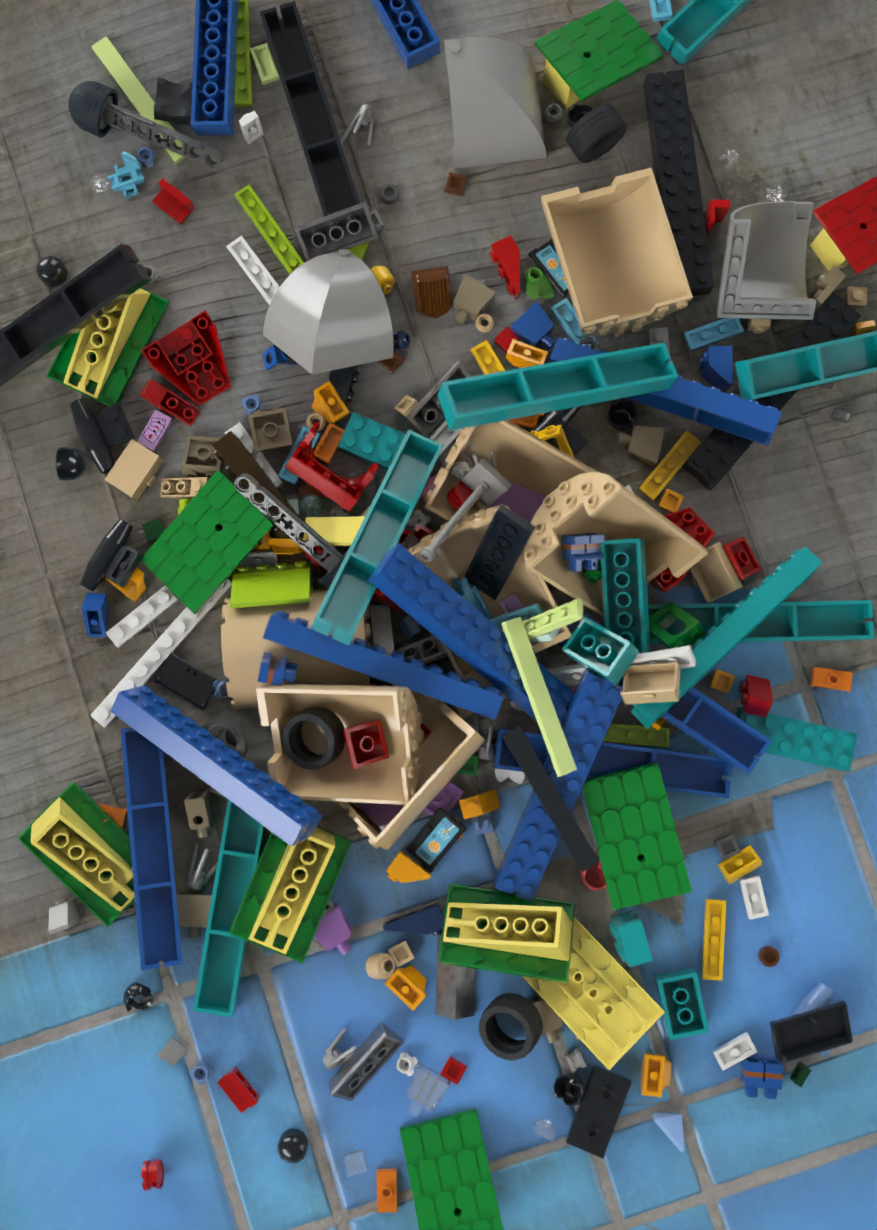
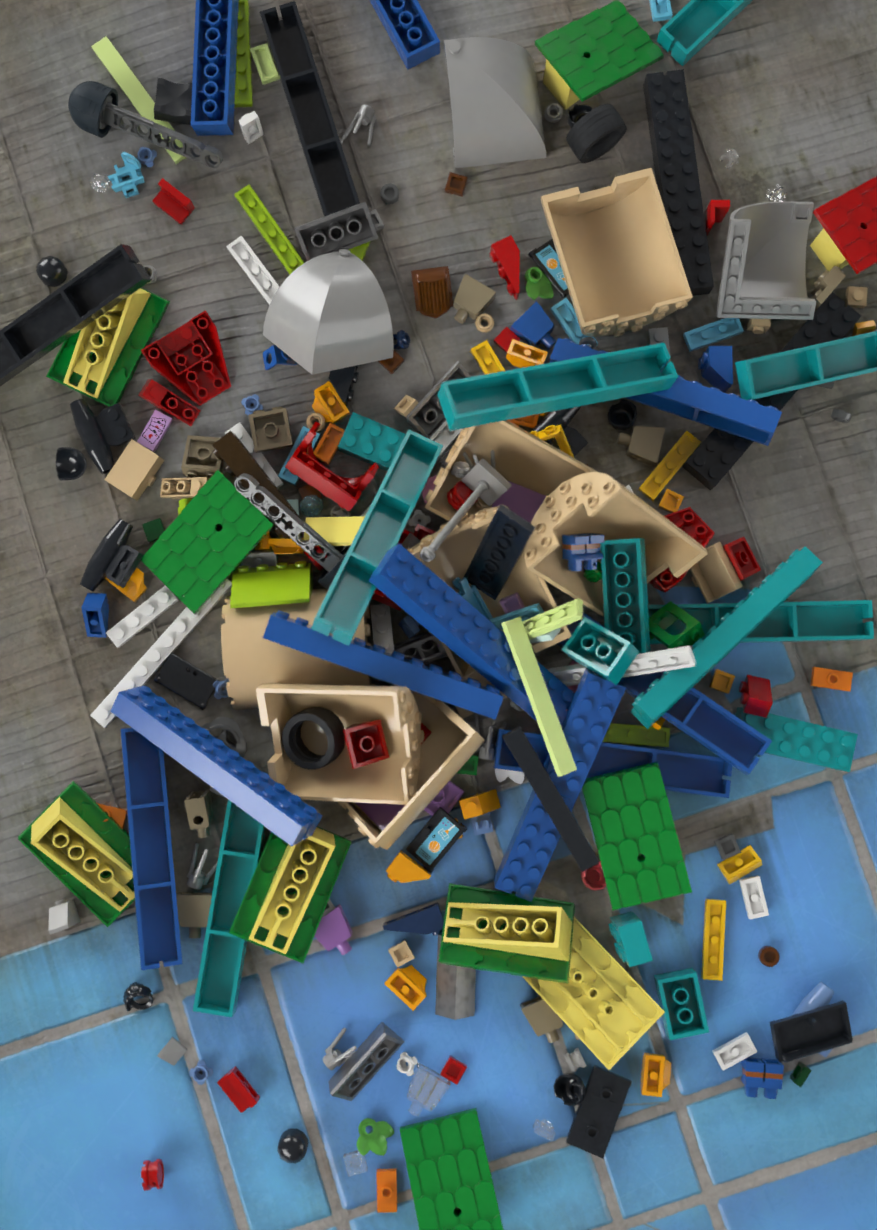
blue hips [257,652,298,686] -> none
tan head [366,953,395,980] -> none
yellow head [370,265,395,294] -> none
black tyre [479,993,543,1061] -> none
tan container [621,662,681,704] -> none
light blue slope [652,1112,684,1152] -> none
none -> bright green plate [357,1118,394,1156]

